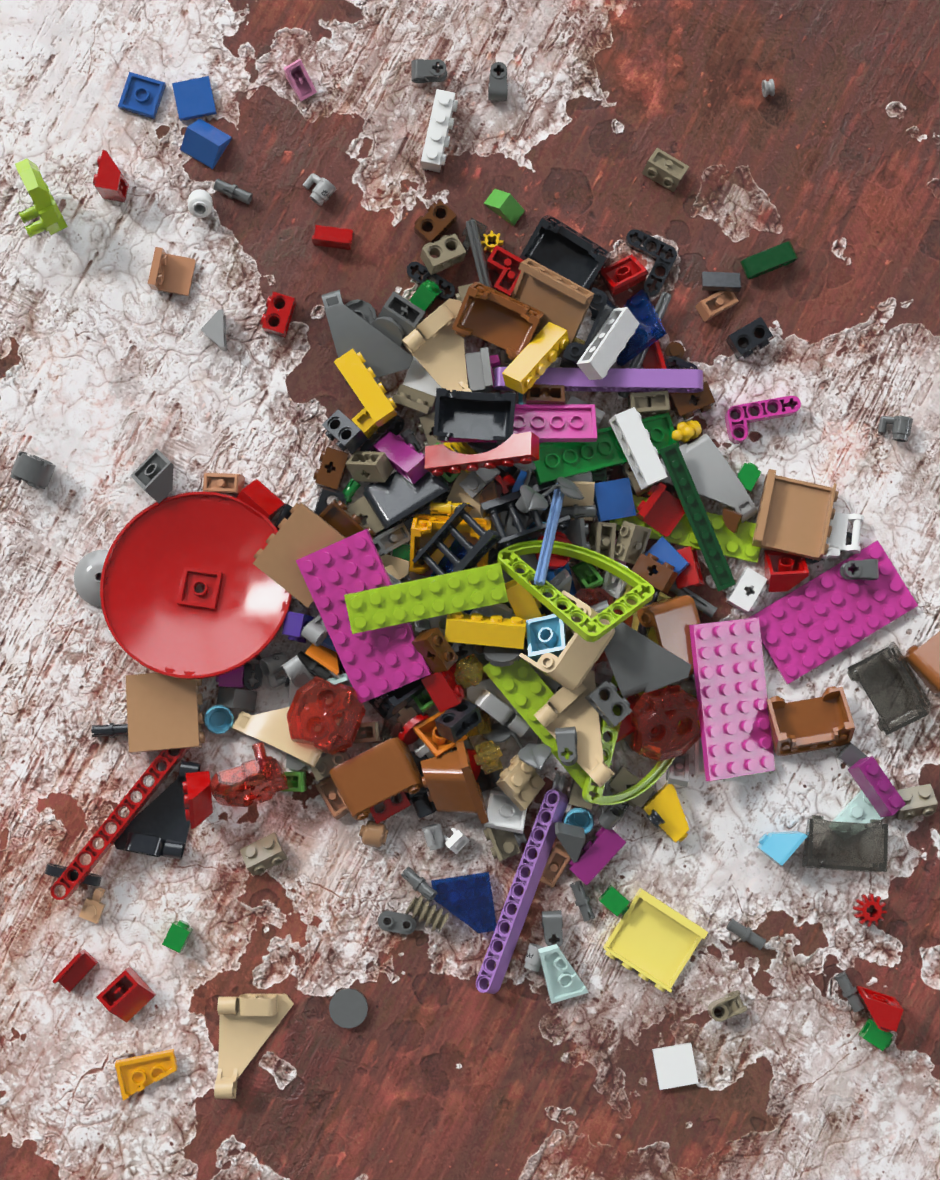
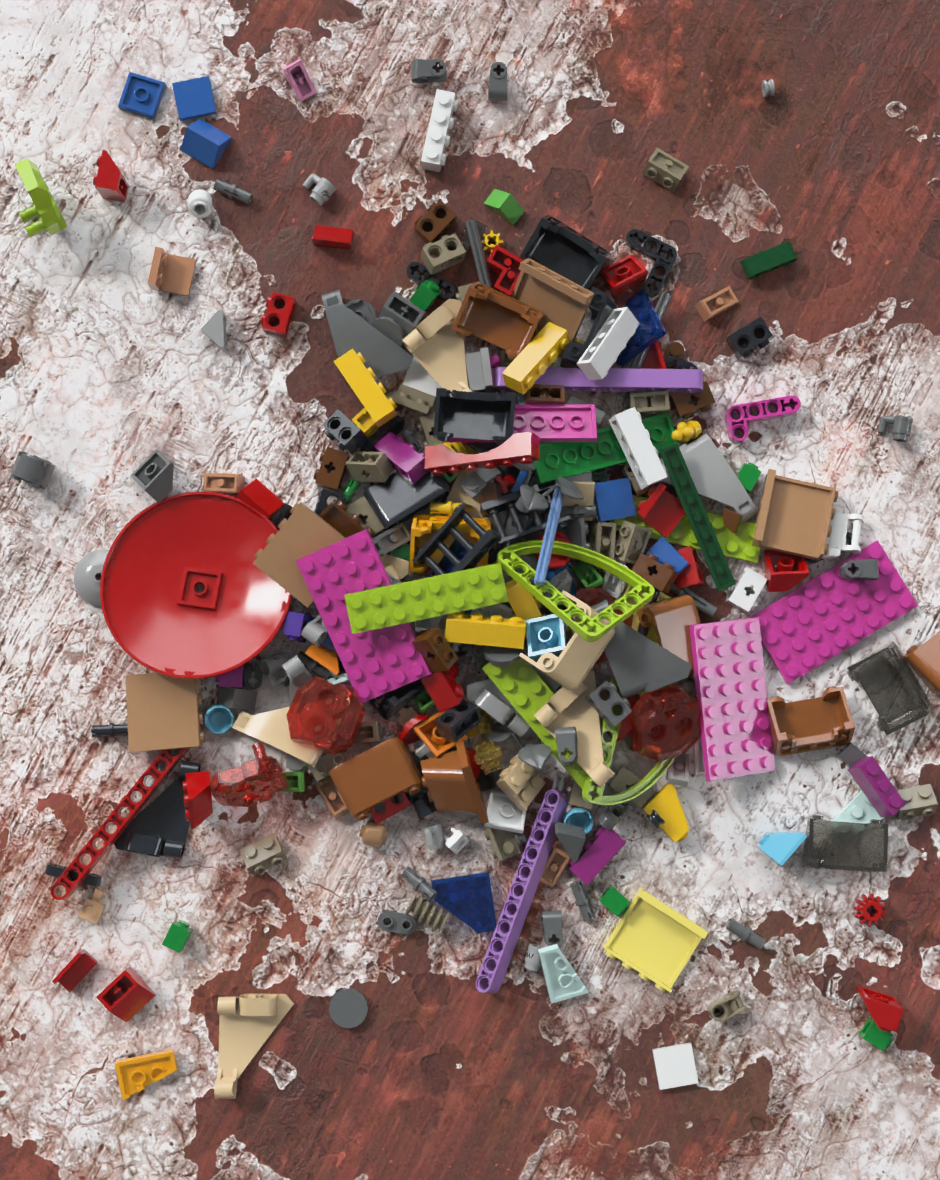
clear smoke plate [380,719,402,742] -> none
clear yellow brick [454,654,484,689] -> none
black tile [701,272,741,292] -> none
dark grey pin [834,971,865,1012] -> none

